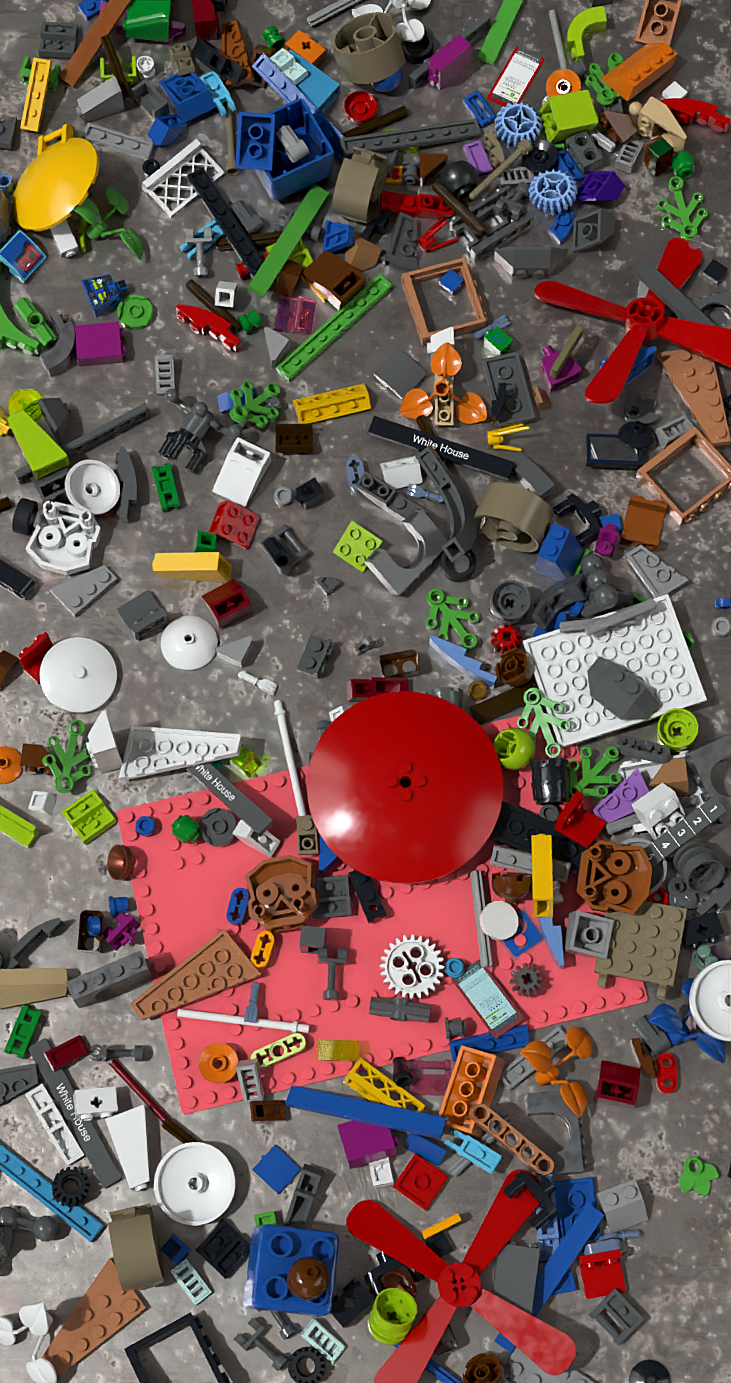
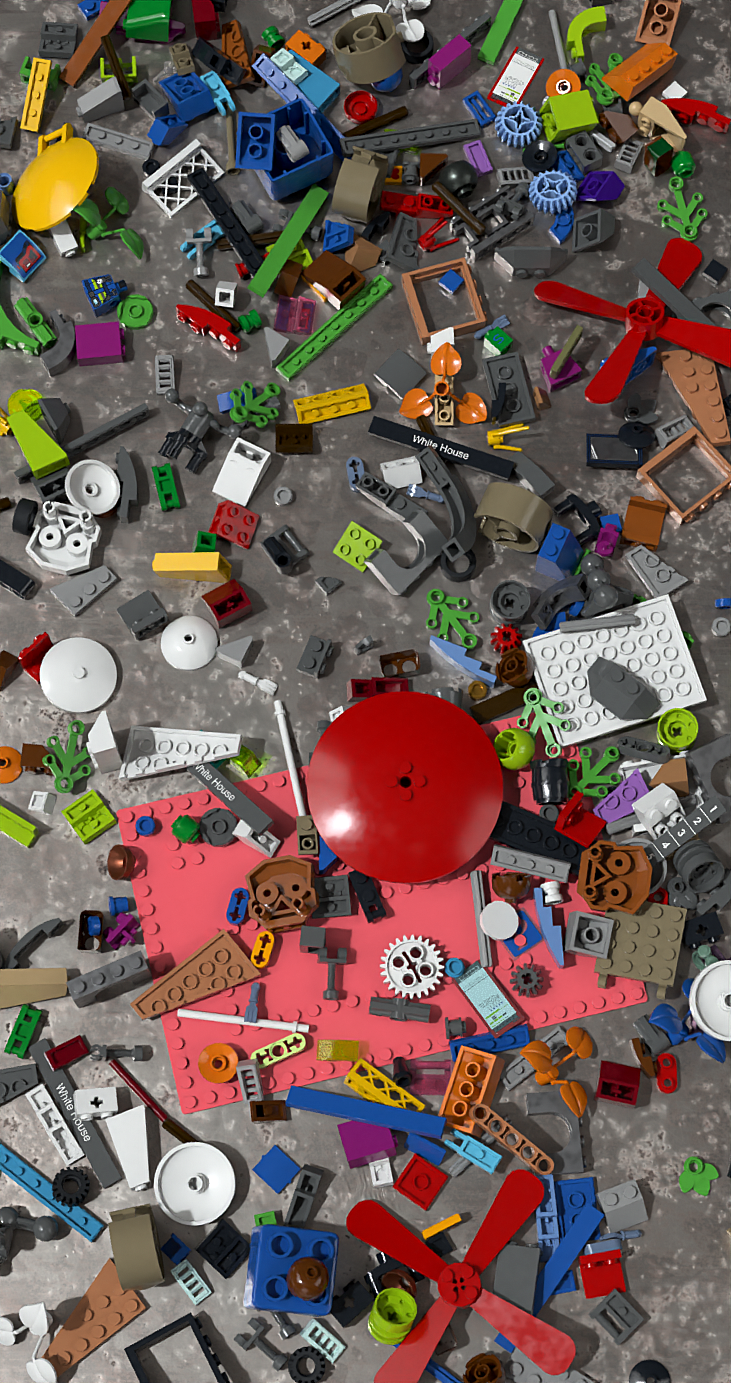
white wheel [136,56,155,81] -> none
black brick [295,477,325,510] -> none
dark tan piece [469,139,533,200] -> none
dark tan slope [484,130,505,168] -> none
black connector [502,1171,558,1231] -> none
yellow slope [531,834,553,918] -> none
light grey axle [584,598,656,636] -> none
clear hand [689,235,714,251] -> none
none -> black tile [162,177,178,197]

